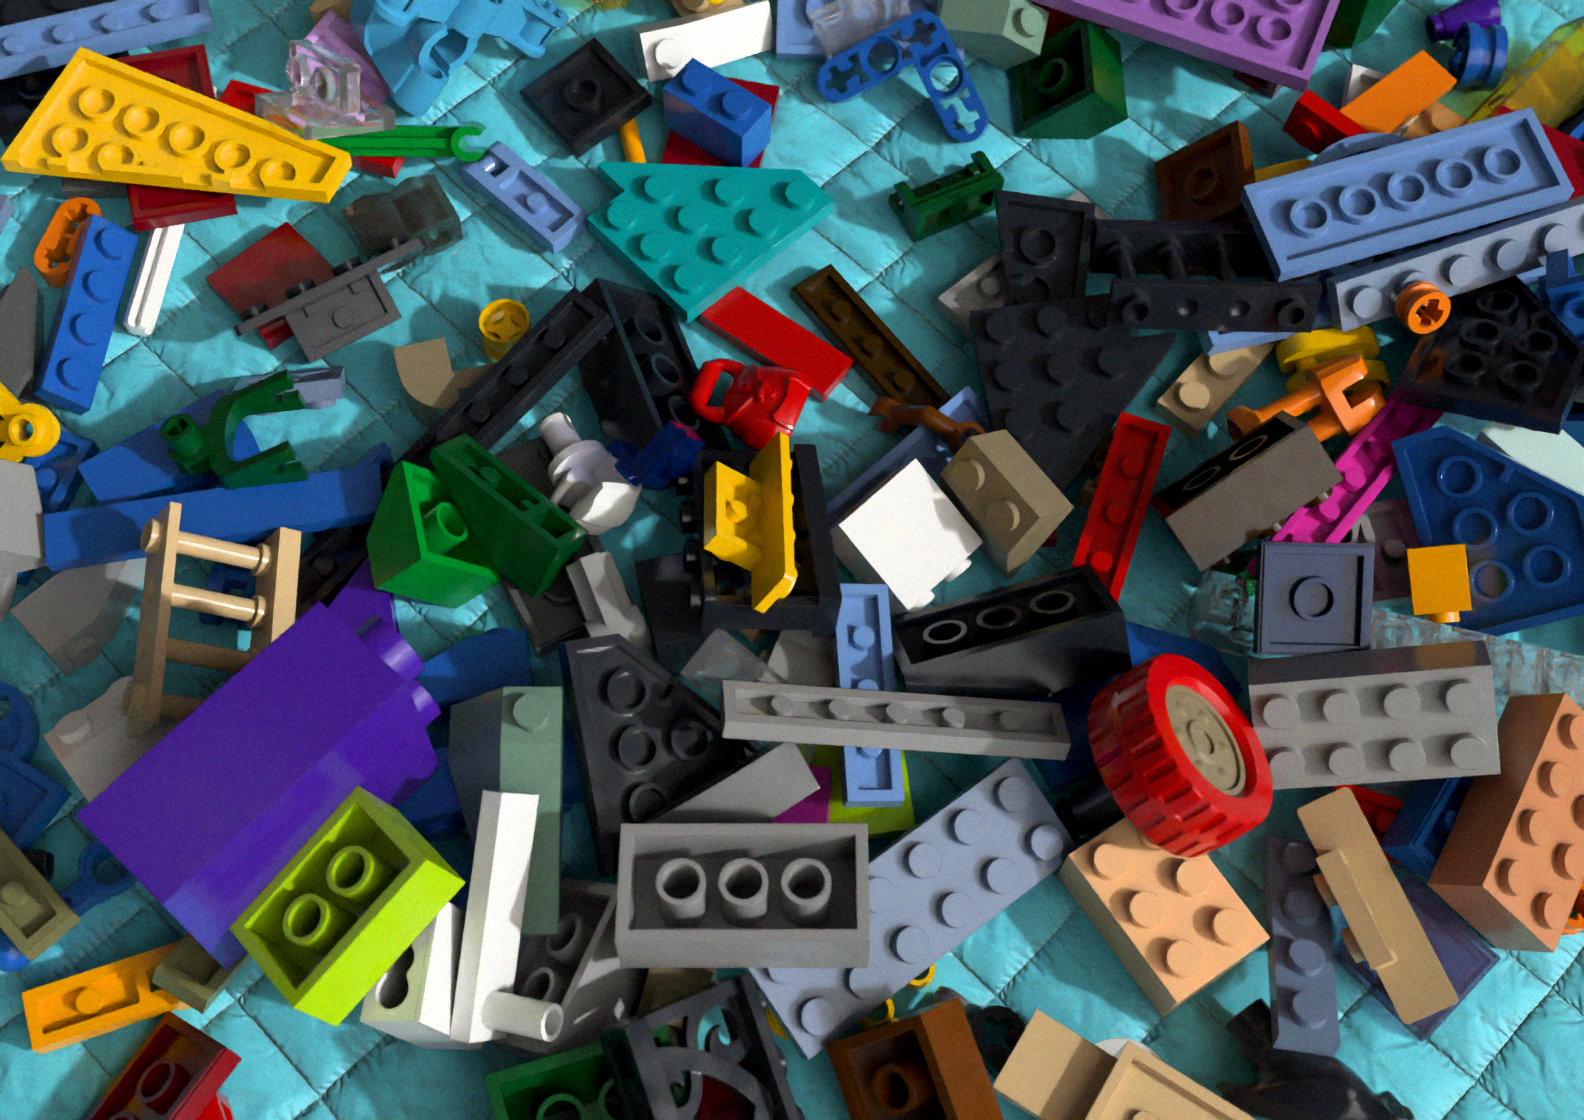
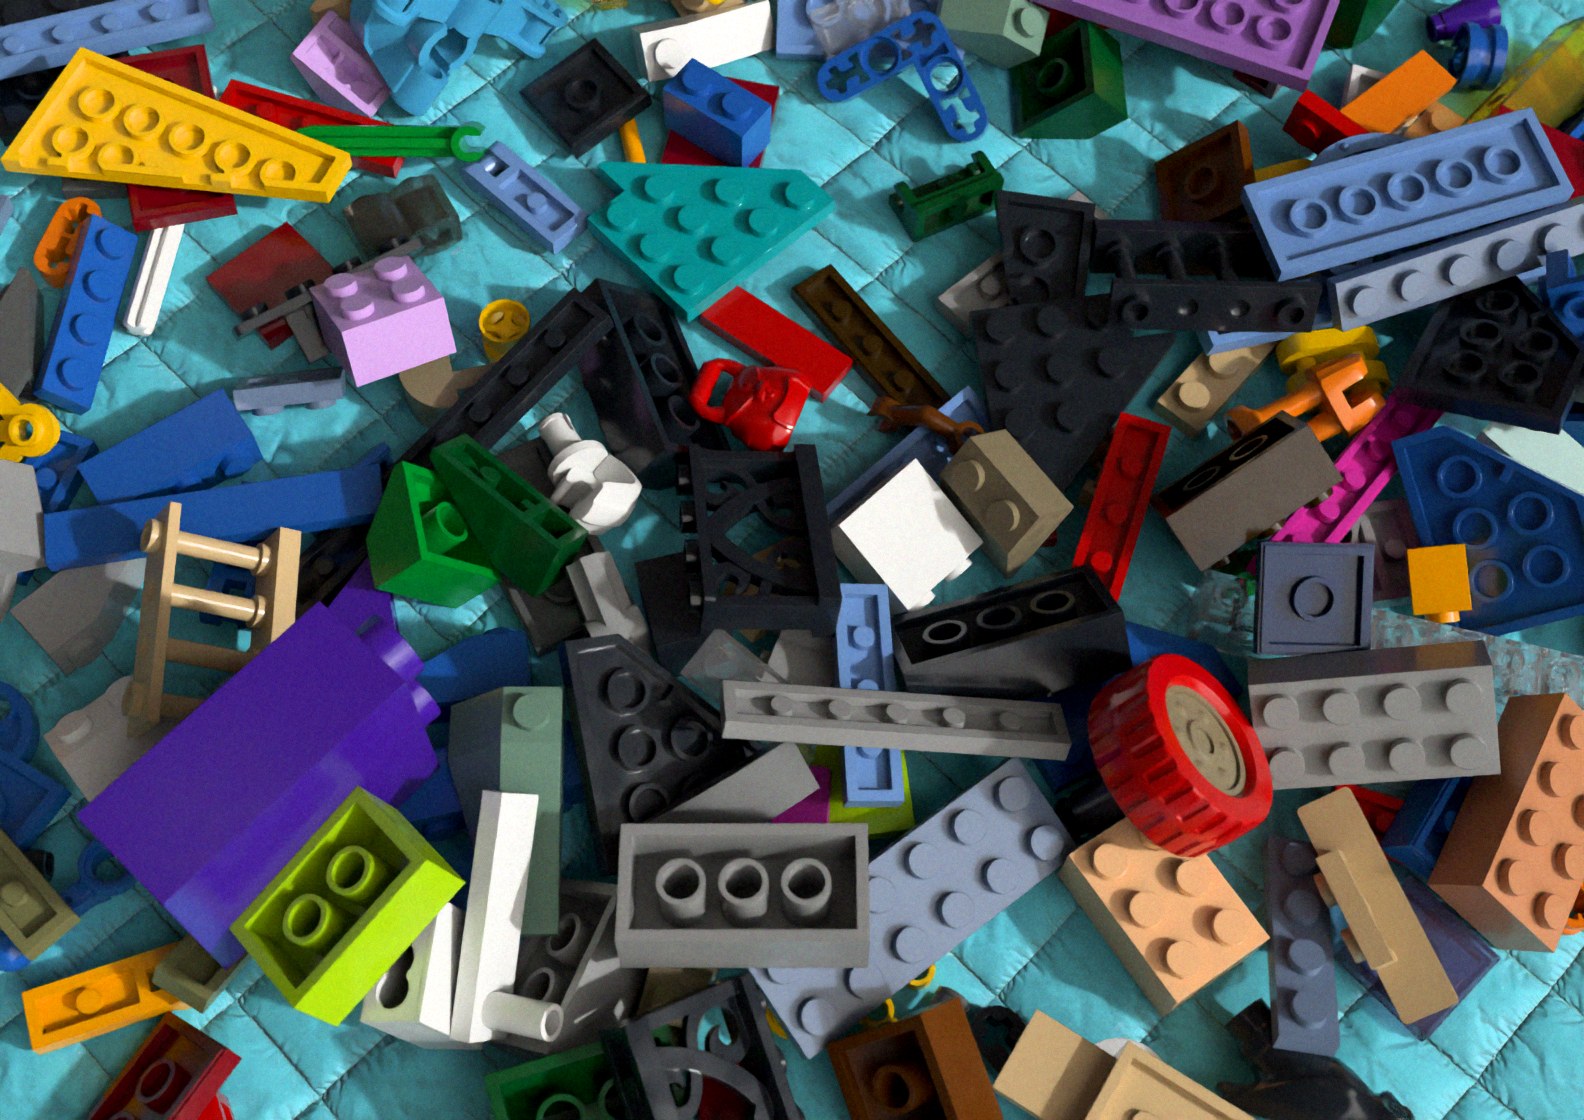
dark green piece [160,369,308,490] -> none
clear bracket [255,39,395,141] -> none
clear blue bracket [607,421,705,490] -> none
yellow bracket [704,431,797,614] -> none
orange bush [1395,280,1451,334] -> none
none -> lavender brick [309,255,457,387]

